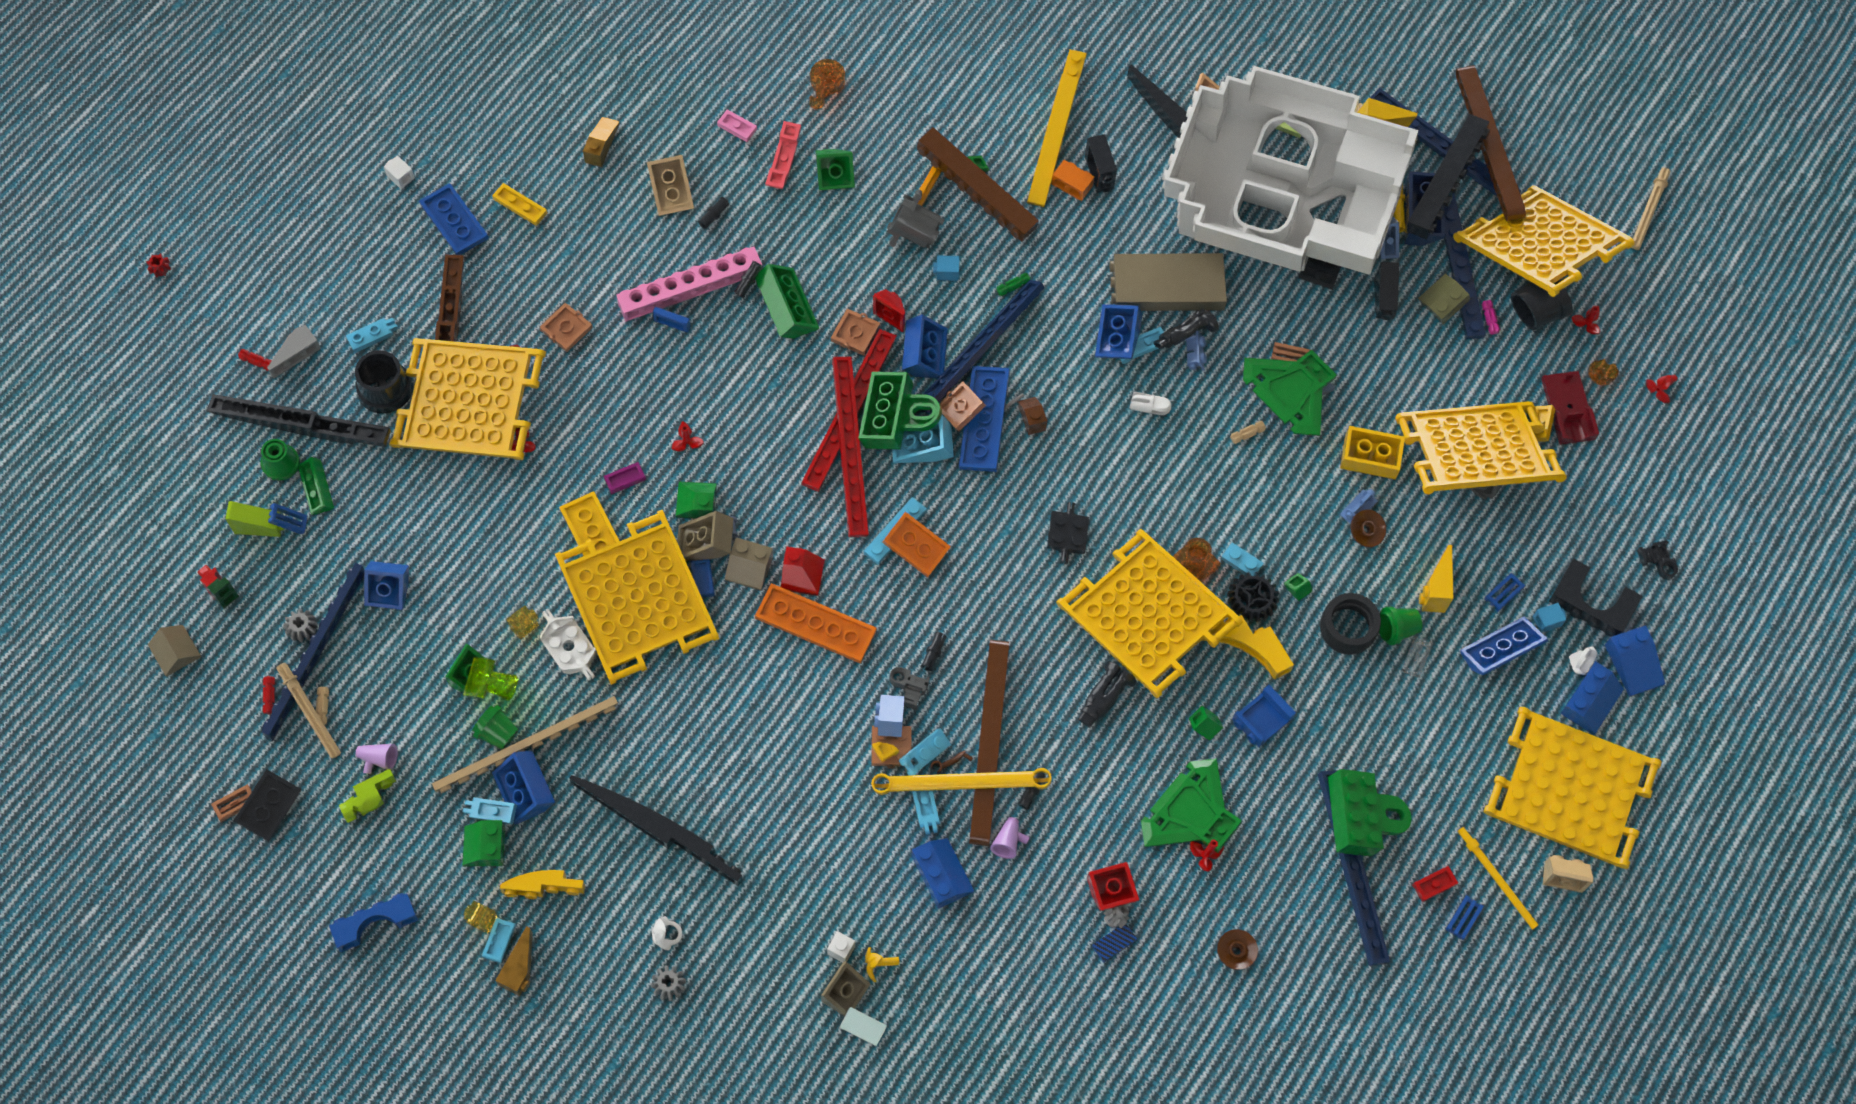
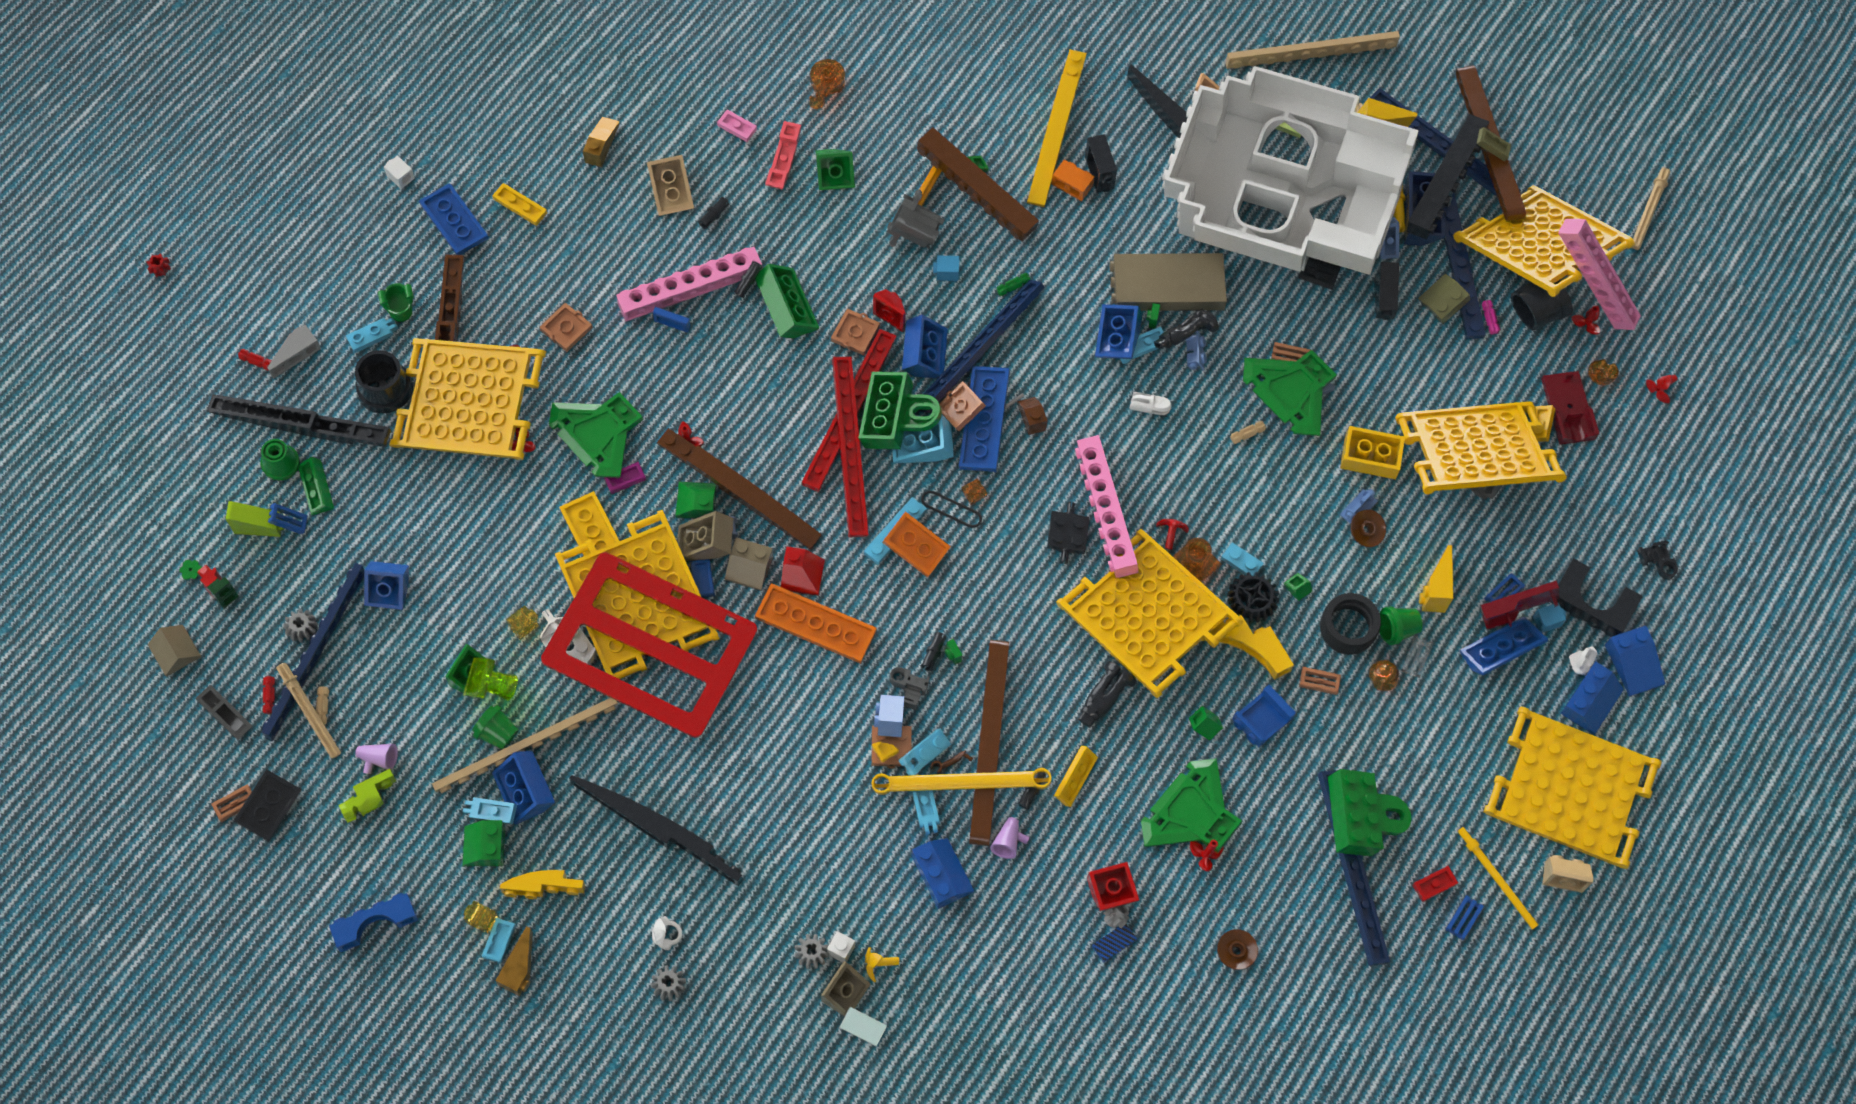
none -> green plant [179,560,202,580]
none -> dark grey slope [195,684,253,740]
none -> green piece [377,283,414,322]
none -> red door [541,552,757,738]
none -> green plate [549,392,643,478]
none -> reddish brown slope [657,428,822,550]
none -> light grey gear [795,934,829,969]
none -> black piece [921,490,982,528]
none -> green plate [945,639,962,665]
none -> clear orange plate [961,478,987,505]
none -> yellow plate [1054,746,1098,807]
none -> bright pink brick [1075,435,1138,578]
none -> green plate [1146,303,1160,329]
none -> red plant [1156,519,1189,550]
none -> tan plate [1225,31,1400,69]
none -> nougat tile [1299,667,1341,695]
none -> clear orange hair [1369,660,1399,691]
none -> olive plate [1477,127,1511,161]
none -> dark red piece [1481,581,1559,630]
none -> bright pink brick [1558,219,1641,330]

